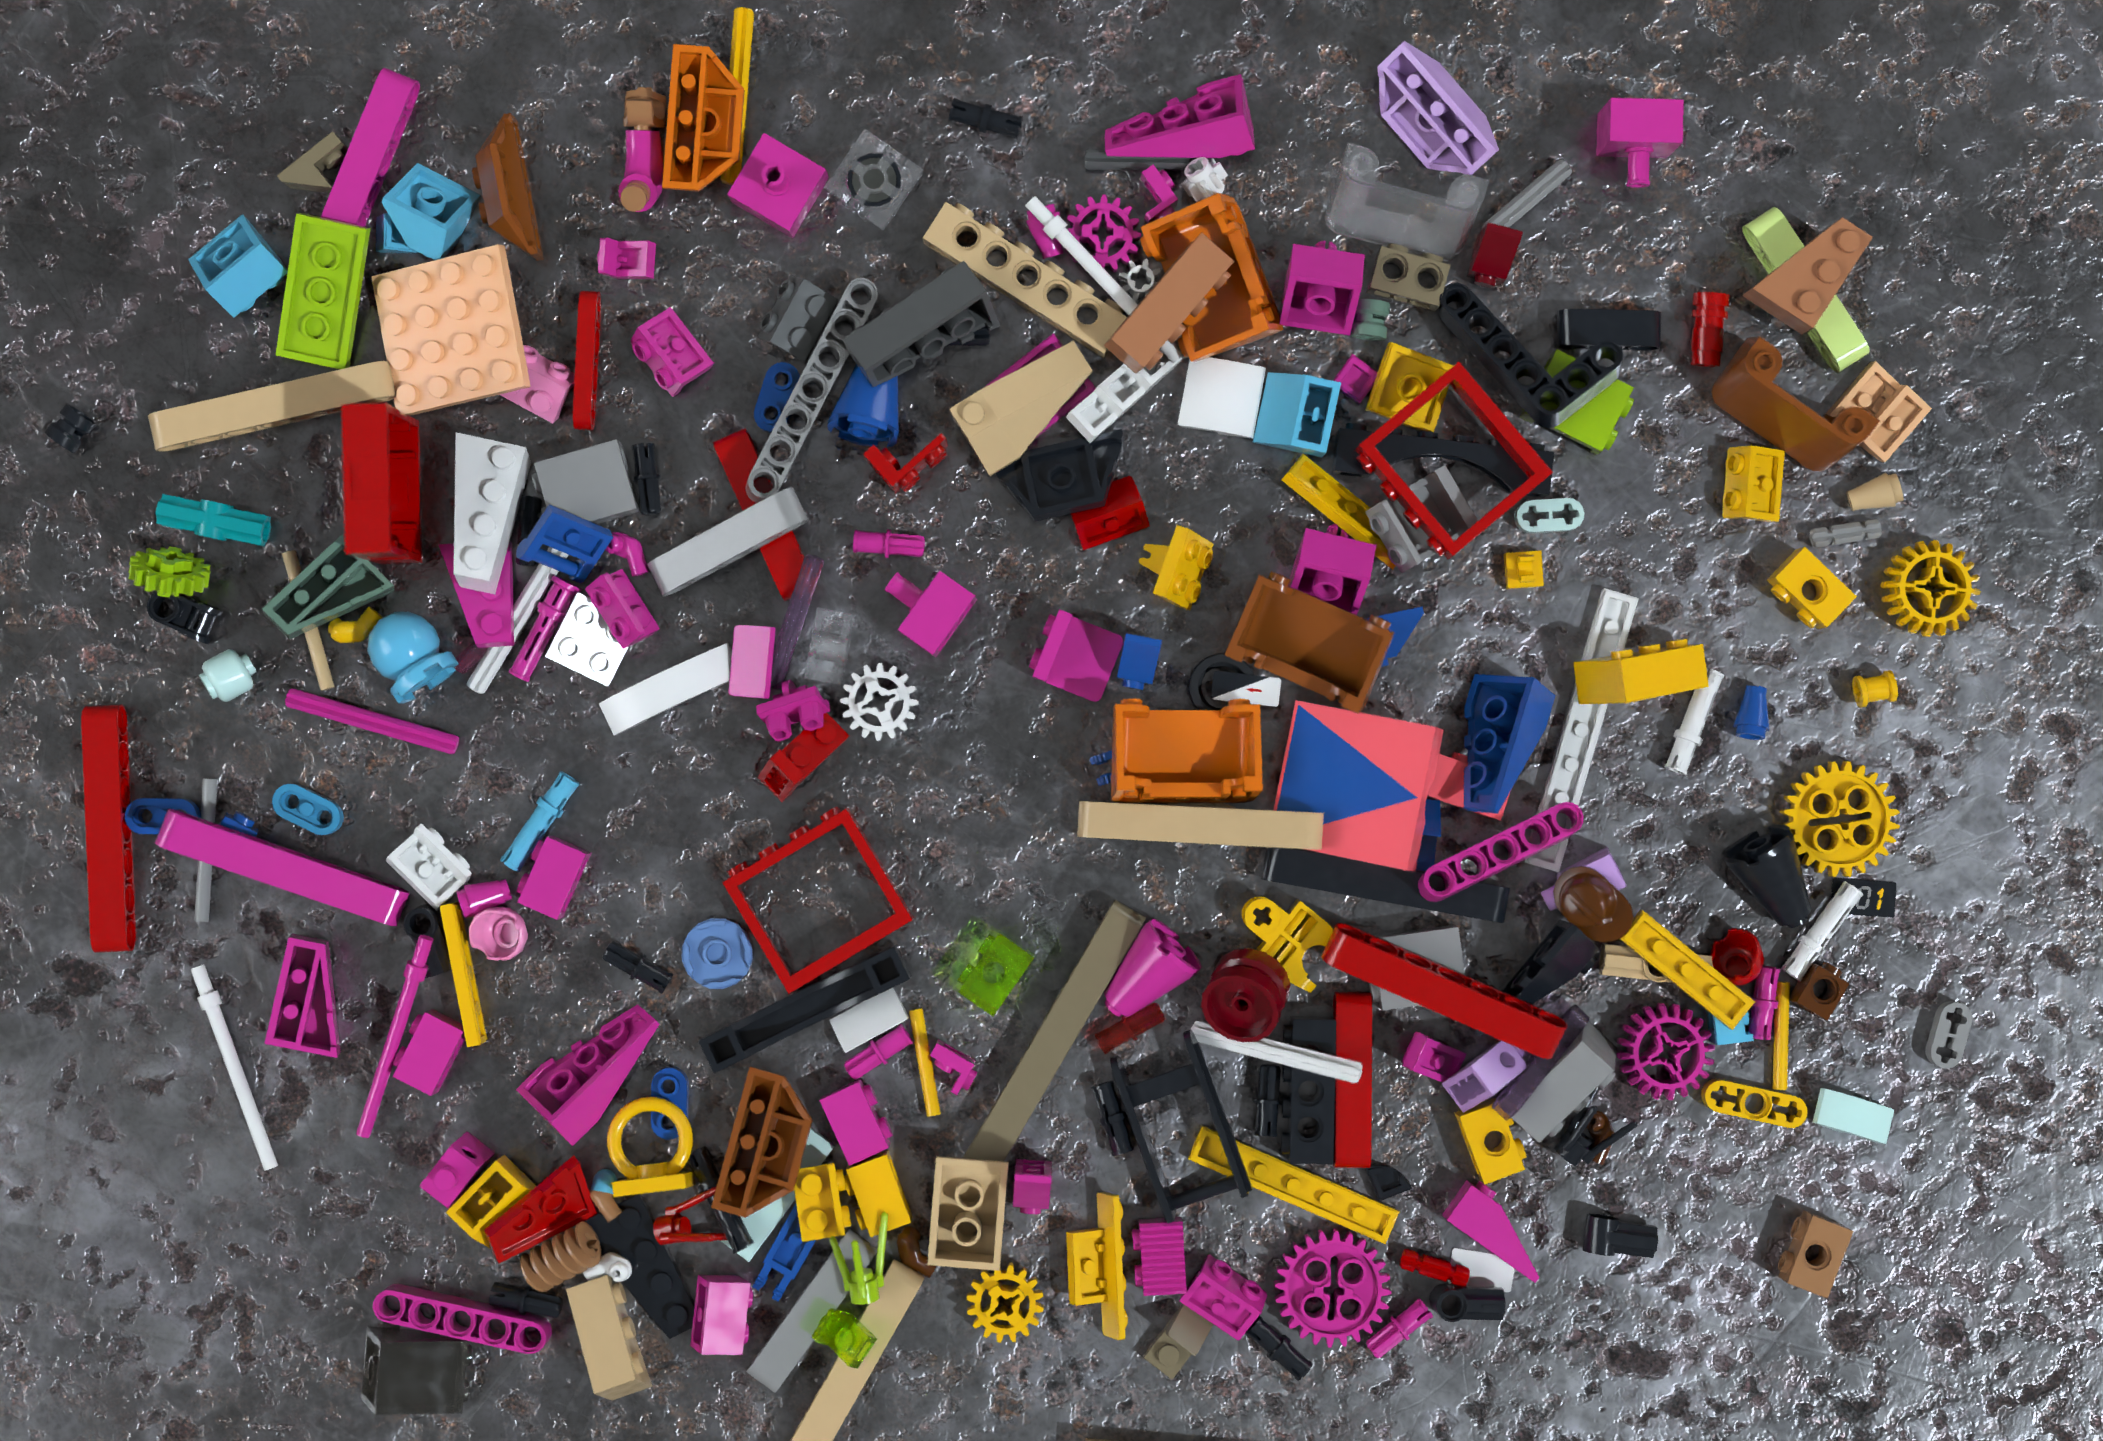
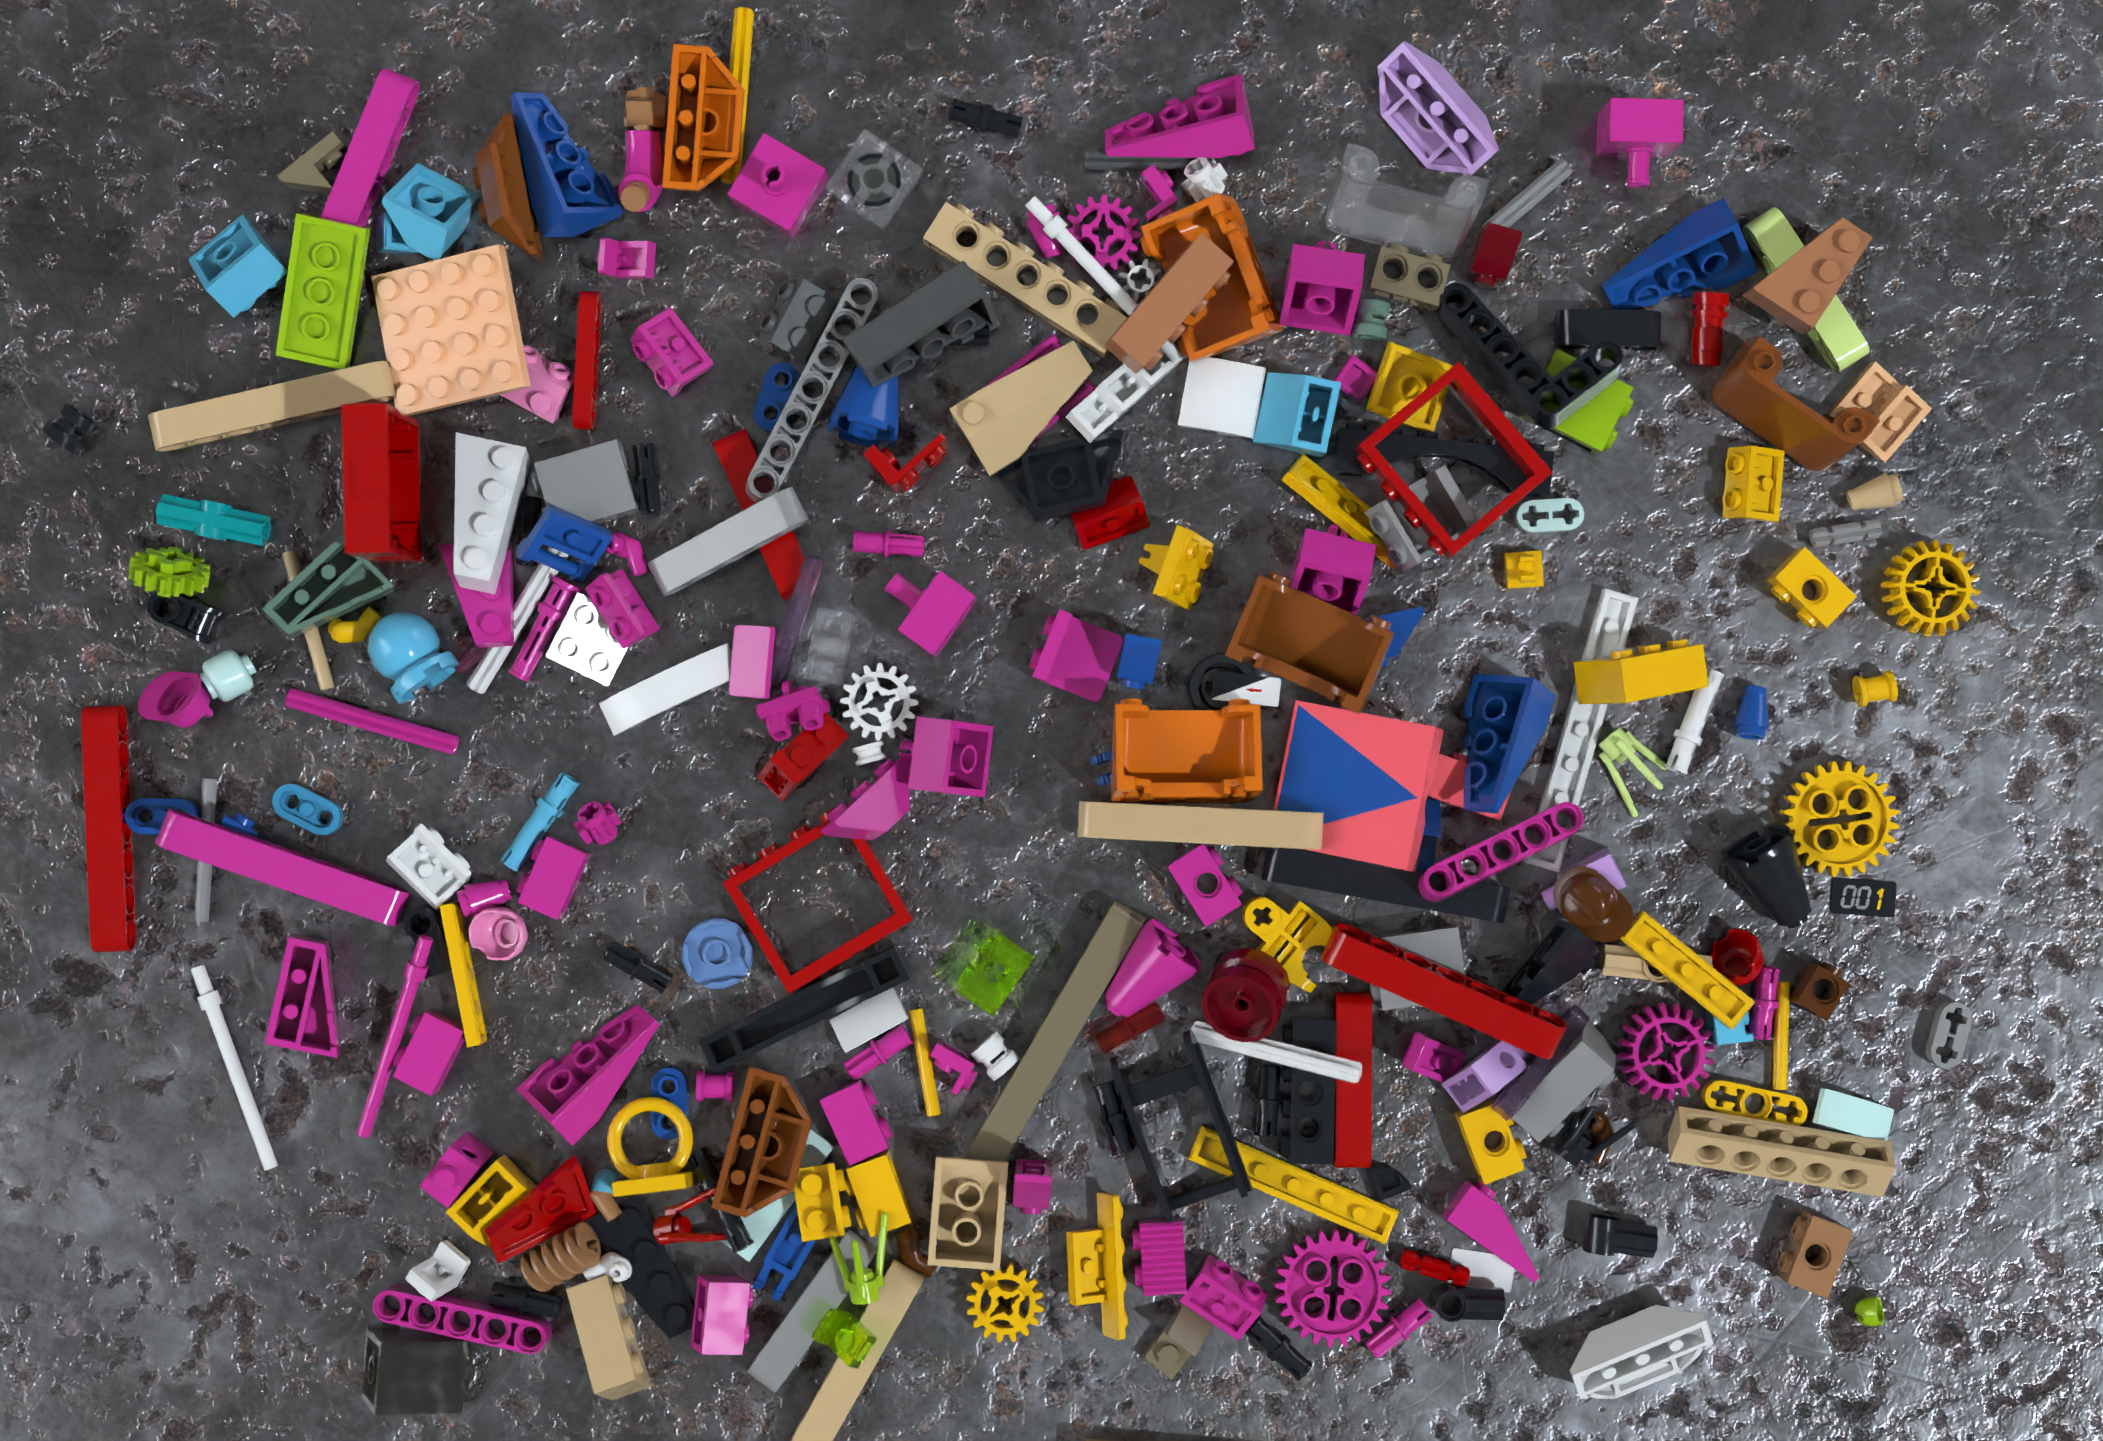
white pin [1781,881,1863,981] -> none
none -> dark pink piece [138,671,213,728]
none -> white bracket [405,1240,470,1302]
none -> blue wedge [510,92,623,237]
none -> dark pink gear [573,801,622,845]
none -> dark pink bush [696,1069,735,1103]
none -> dark pink slope [820,755,910,840]
none -> white bush [852,741,887,766]
none -> dark pink brick [898,716,994,797]
none -> white wheel [970,1031,1020,1082]
none -> dark pink brick [1166,844,1243,927]
none -> white wedge [1569,1305,1713,1399]
none -> yellowish green plant [1598,727,1667,818]
none -> blue wedge [1602,198,1758,310]
none -> tan brick [1667,1106,1896,1197]
none -> lime hinge [1854,1296,1884,1327]

